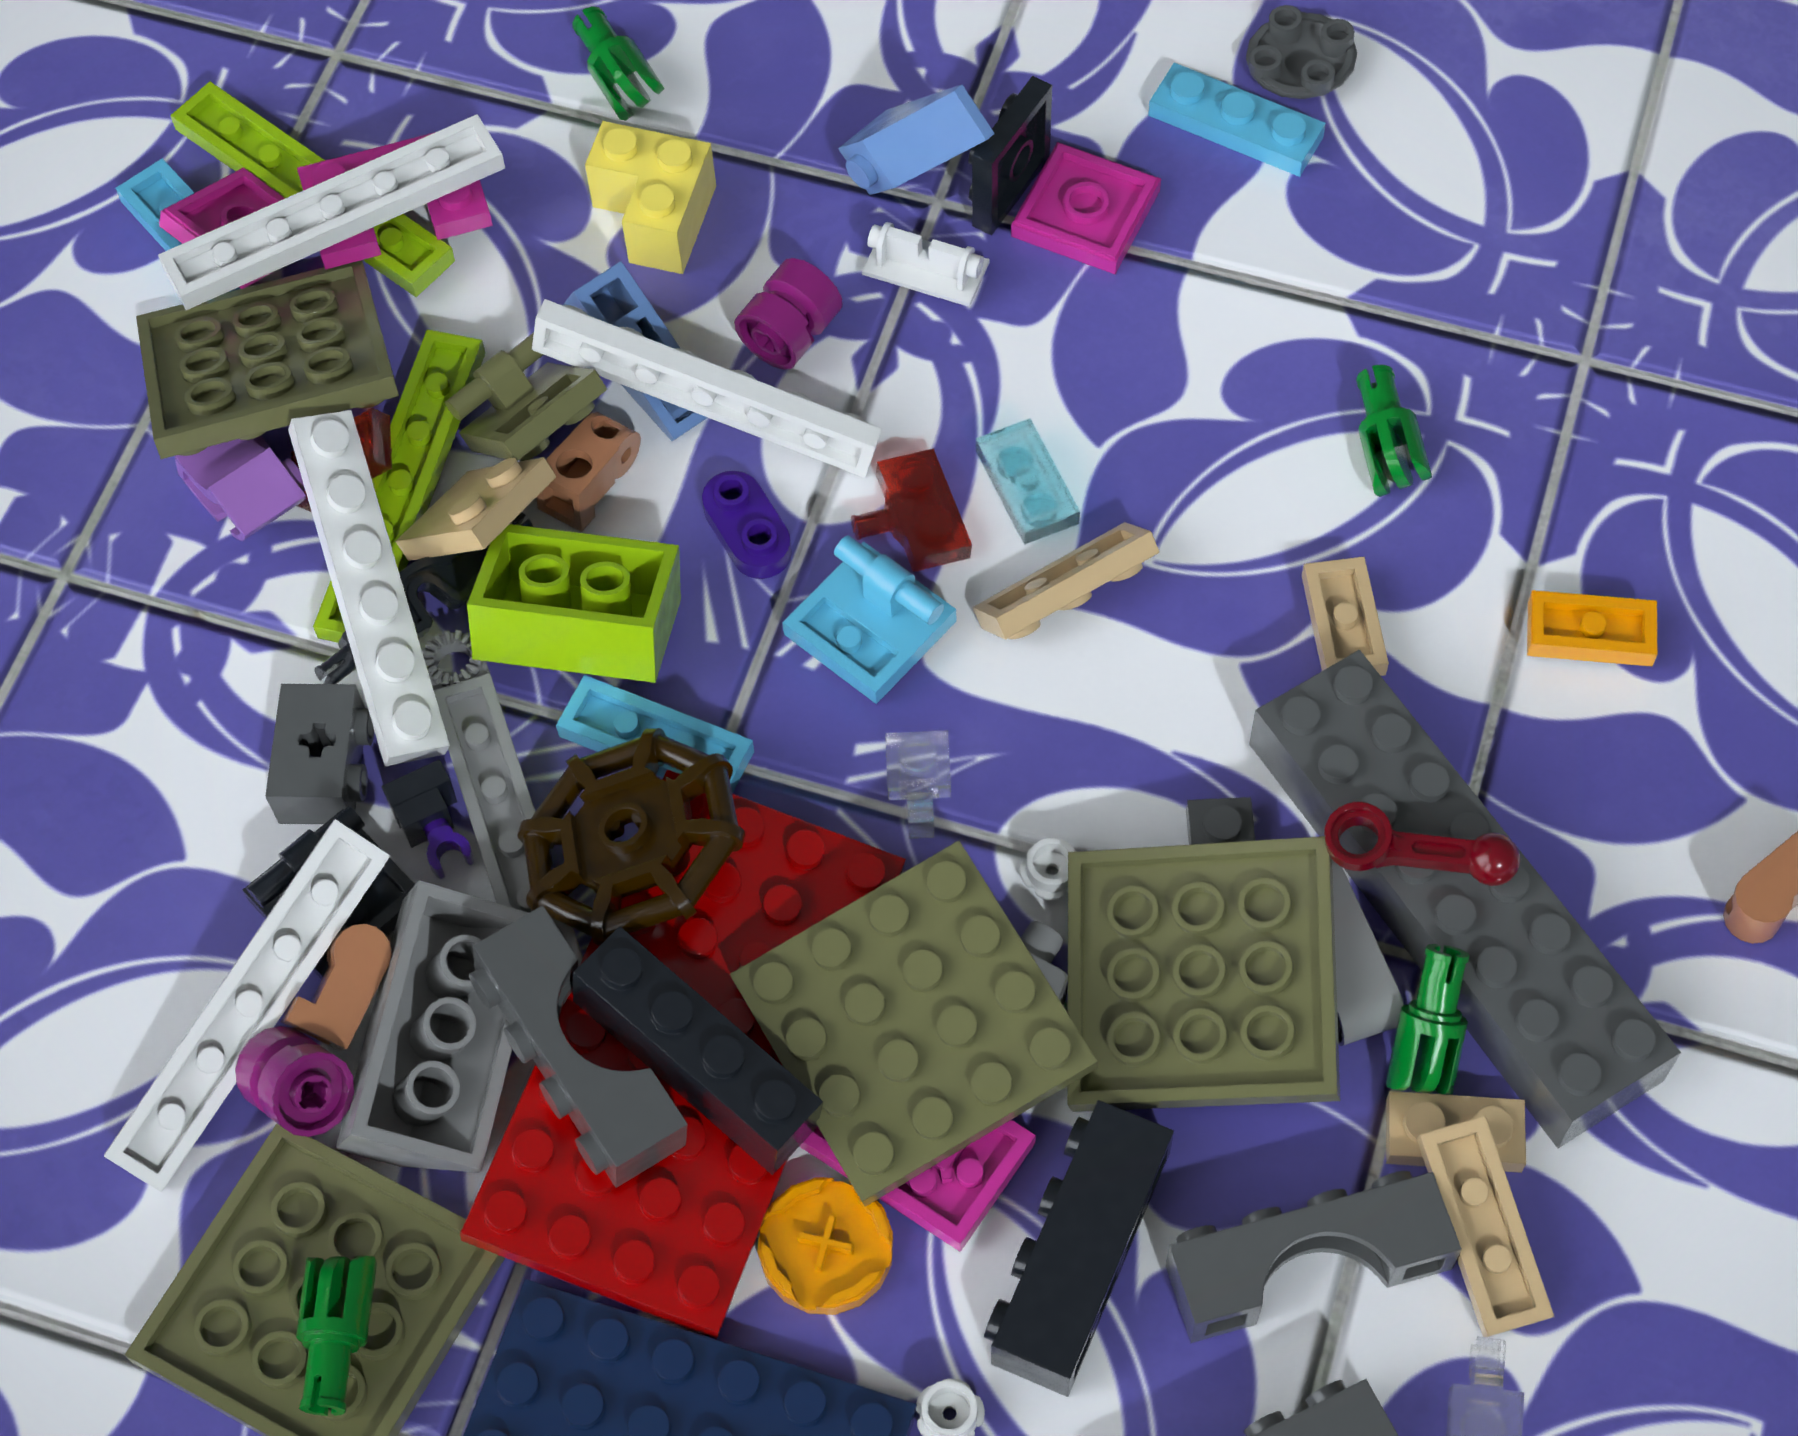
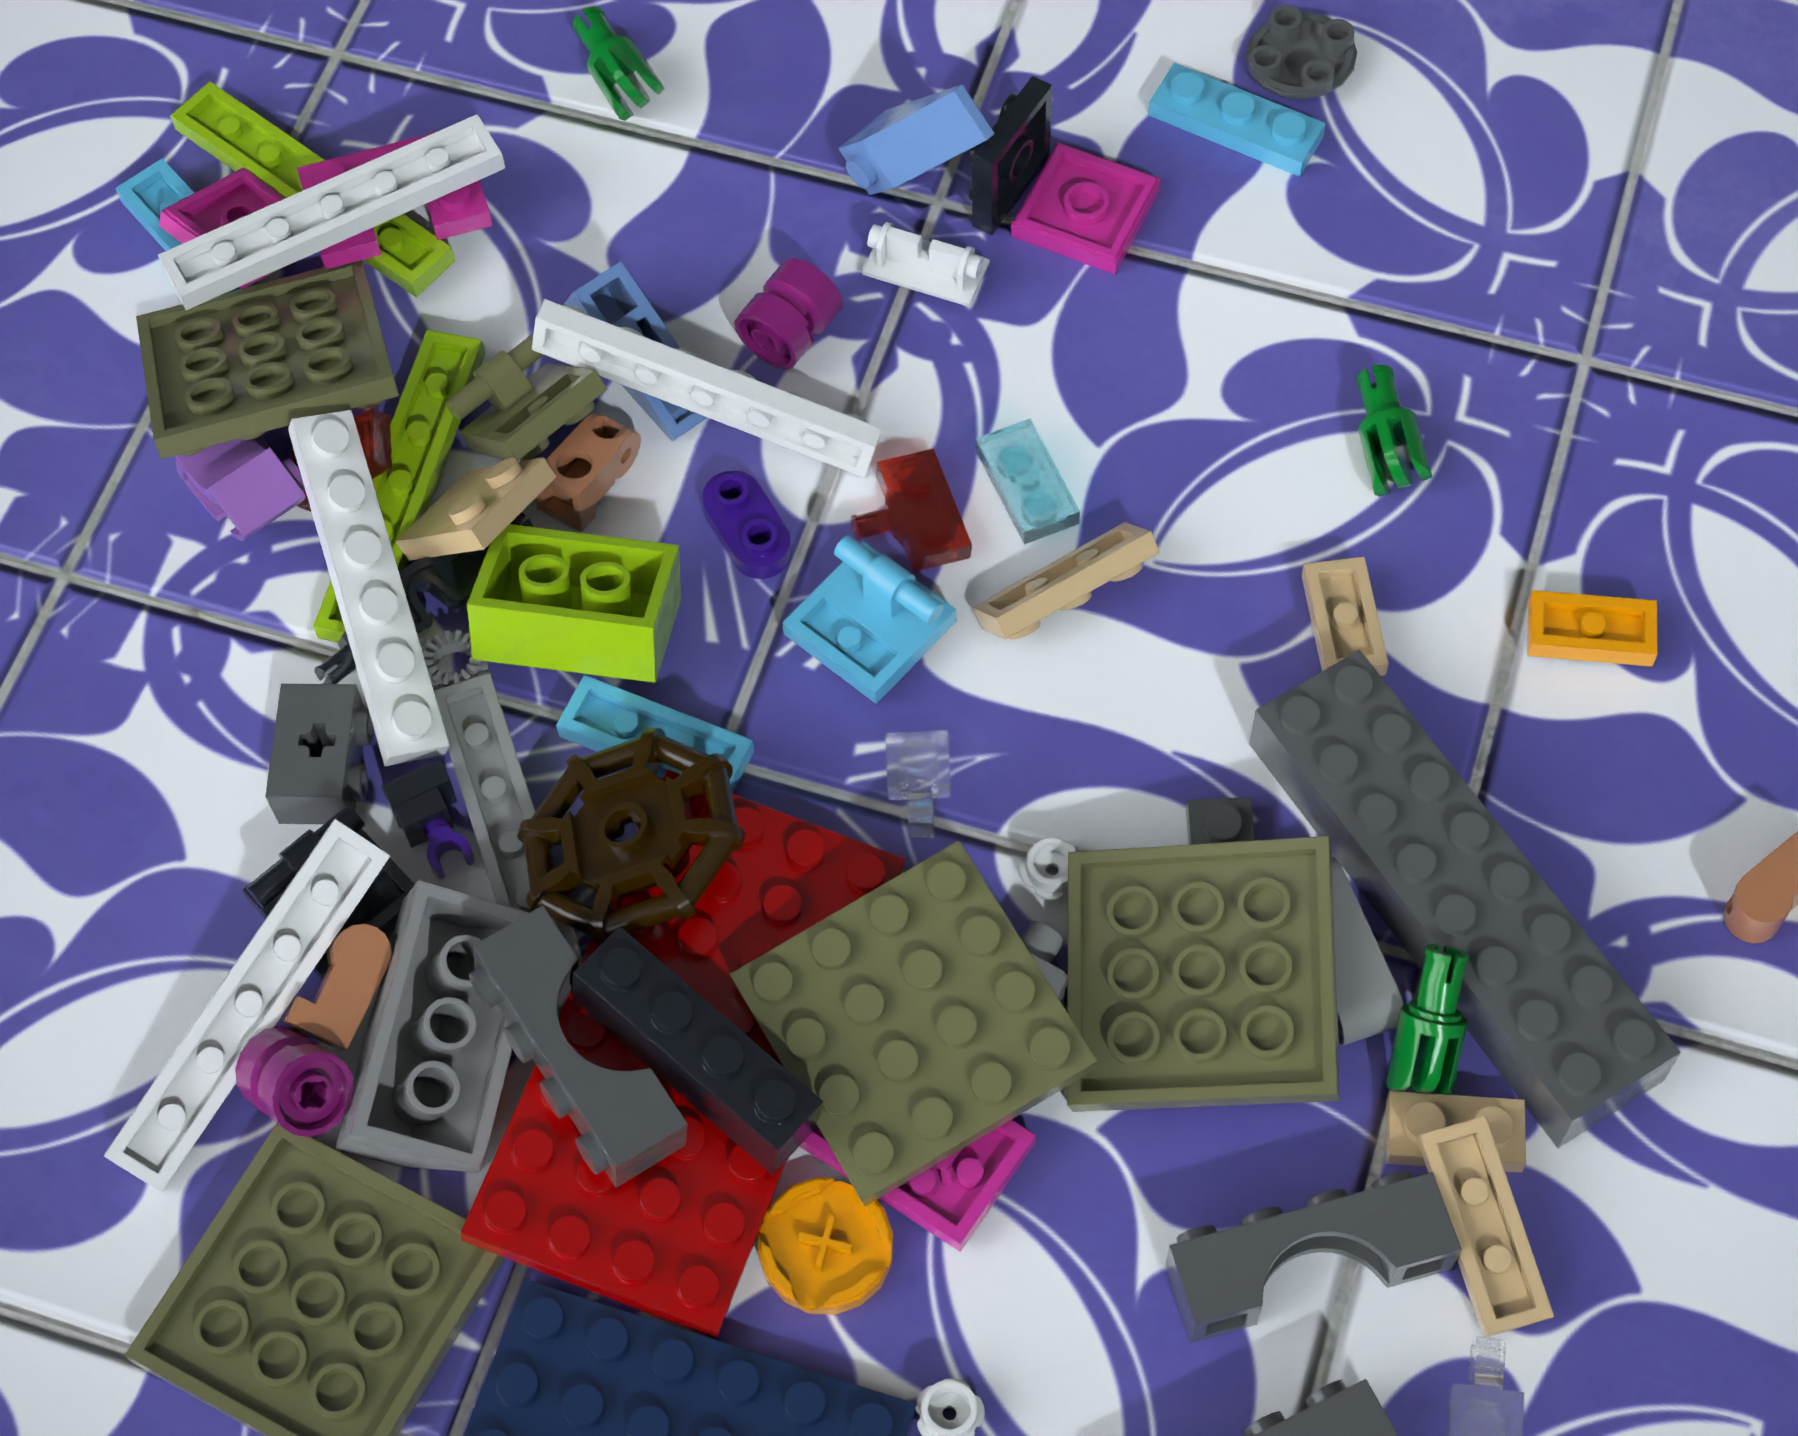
green arm [296,1256,377,1416] -> none
light yellow brick [585,121,716,274] -> none
black brick [984,1100,1174,1397] -> none
dark red piece [1324,802,1520,886] -> none

